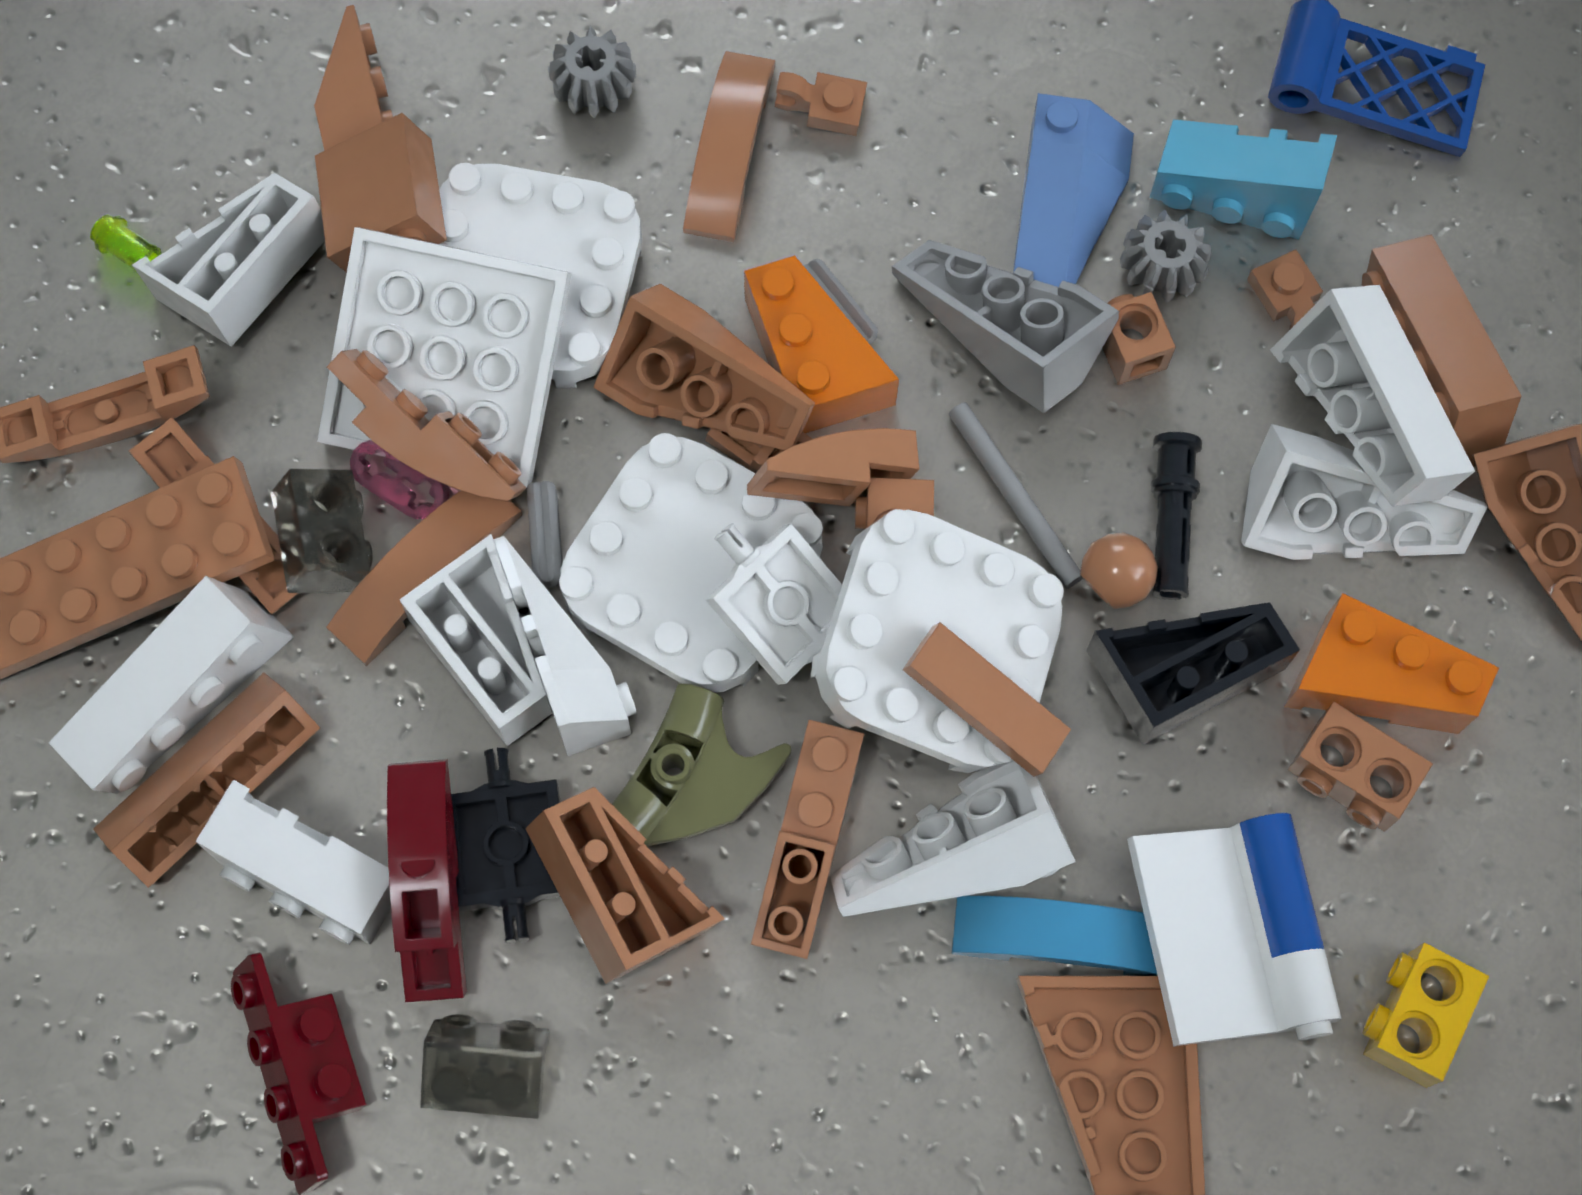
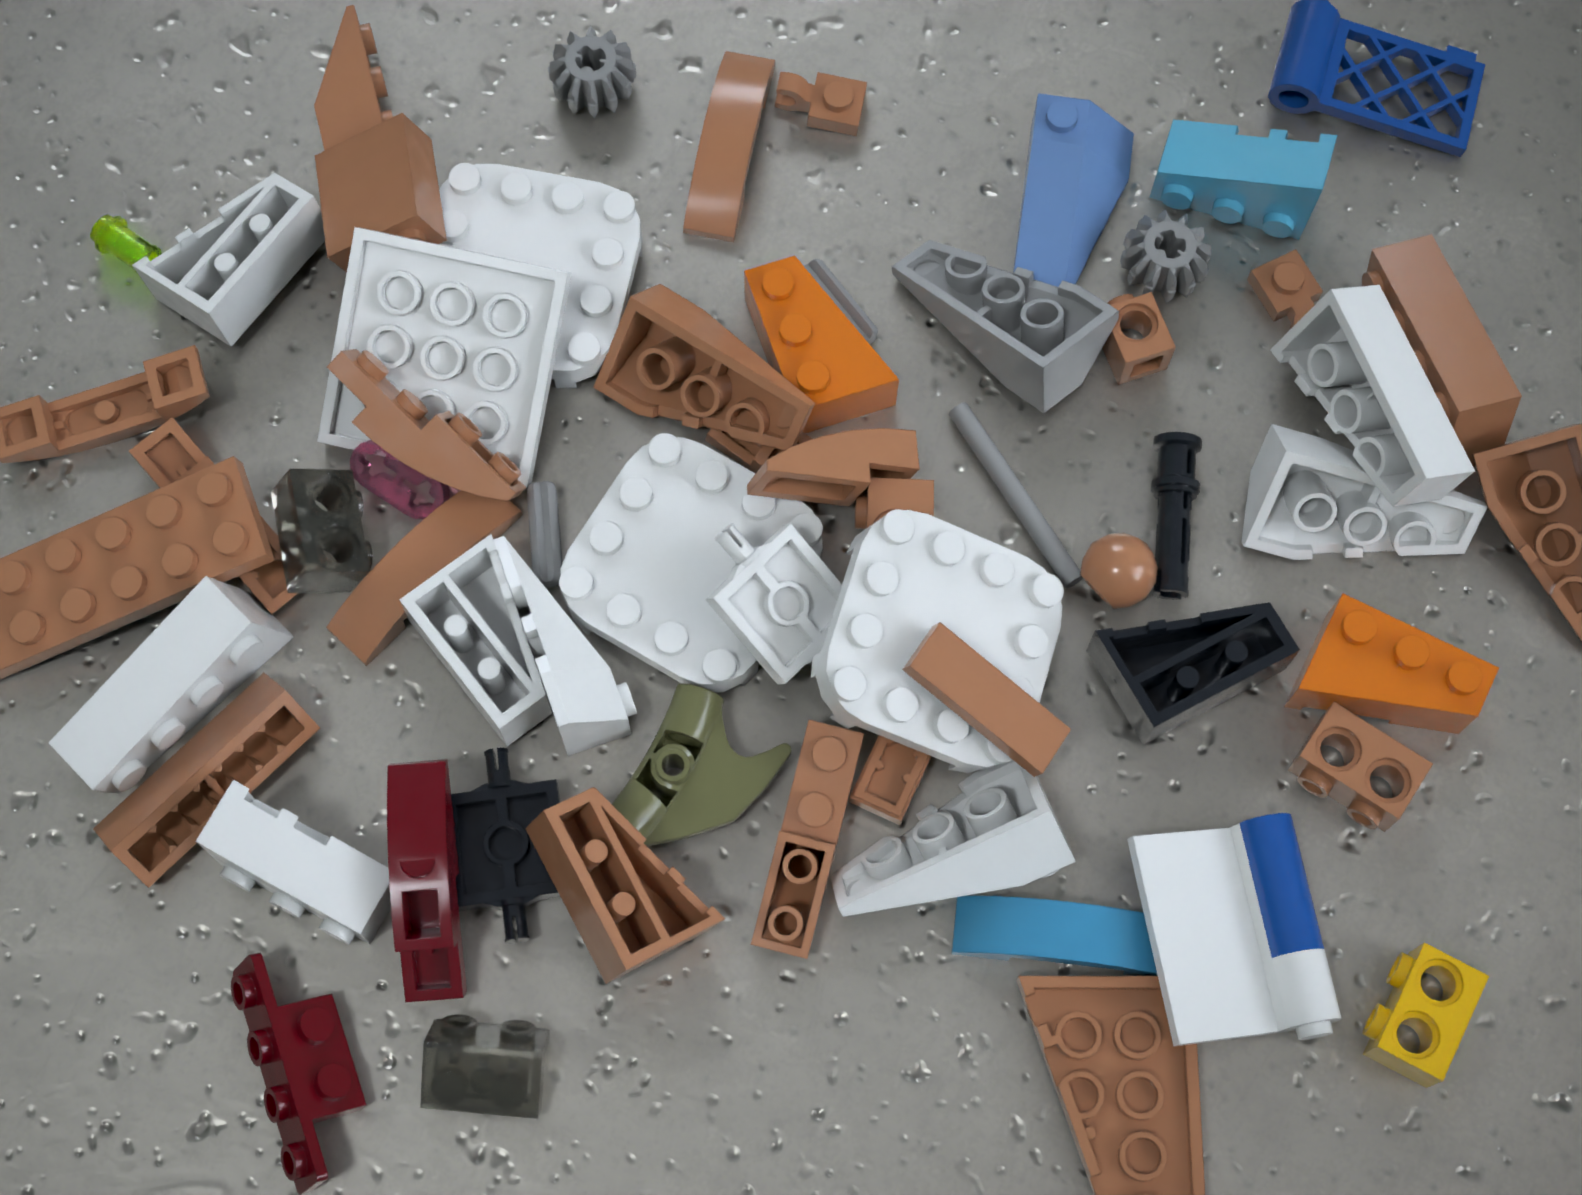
none -> nougat plate [849,735,932,825]

